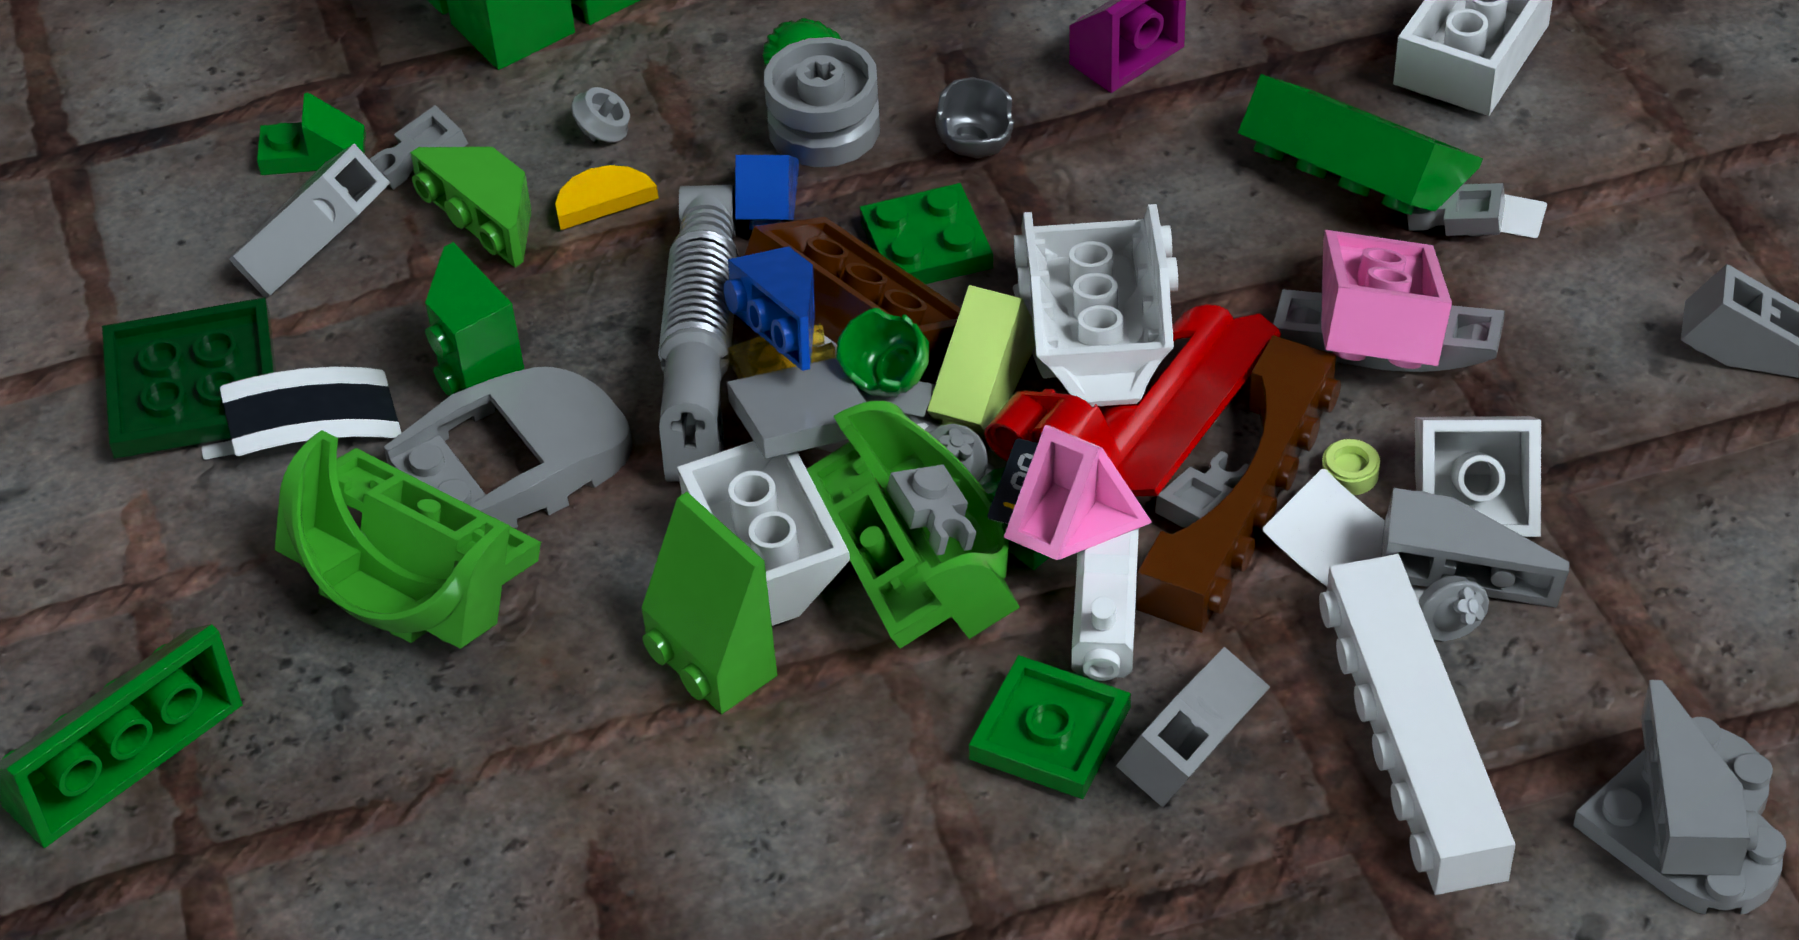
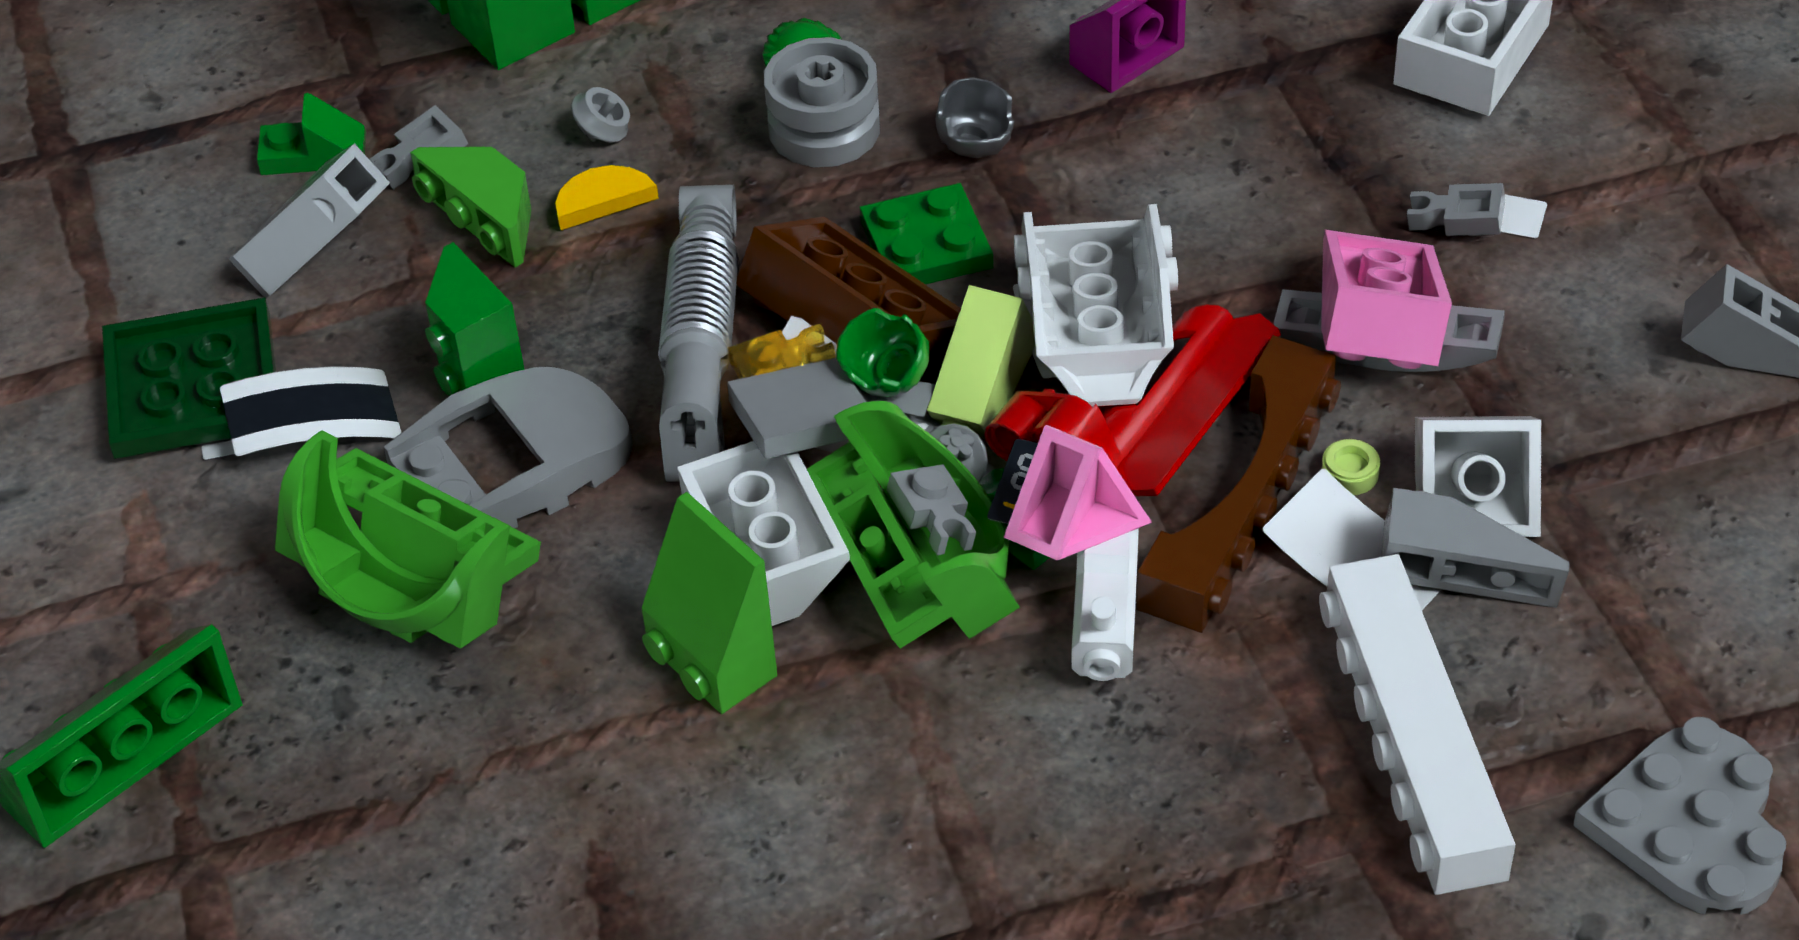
blue slope [724,246,815,371] -> none
blue slope [735,155,799,231] -> none
green plate [969,655,1131,799] -> none
light grey slope [1116,647,1270,807] -> none
light grey plate [1155,451,1250,528] -> none
green slope [1238,74,1483,215] -> none
light grey hat [1419,575,1489,642] -> none
light grey slope [1641,680,1758,875] -> none

